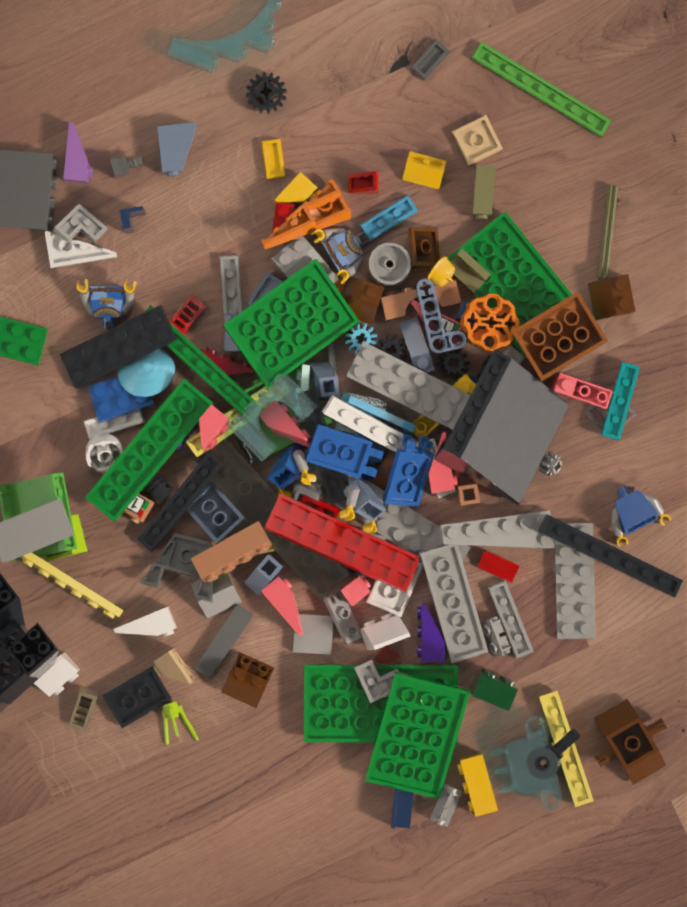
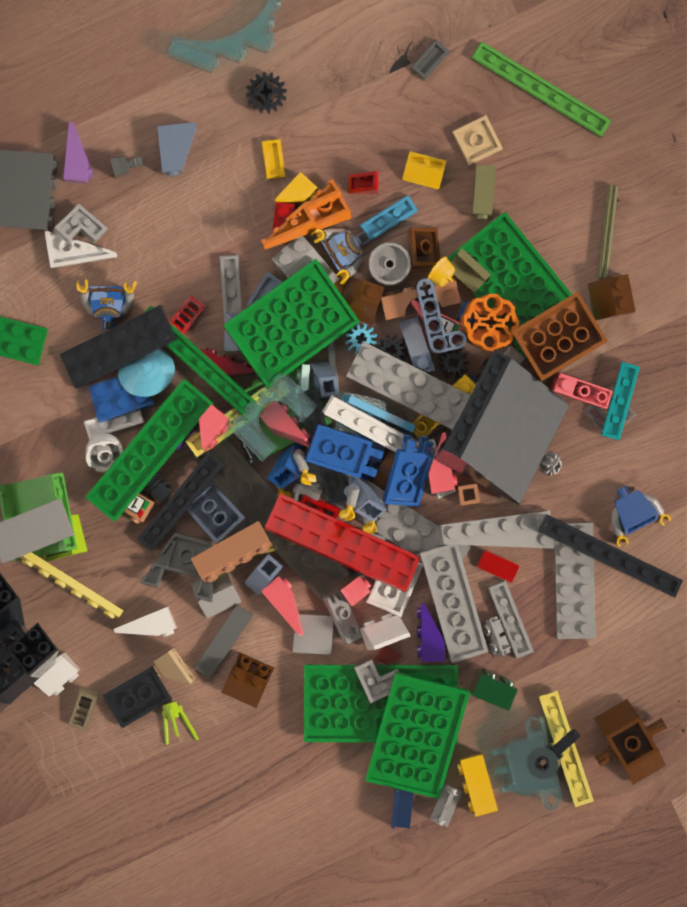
dark blue panel [120,206,146,234] -> none

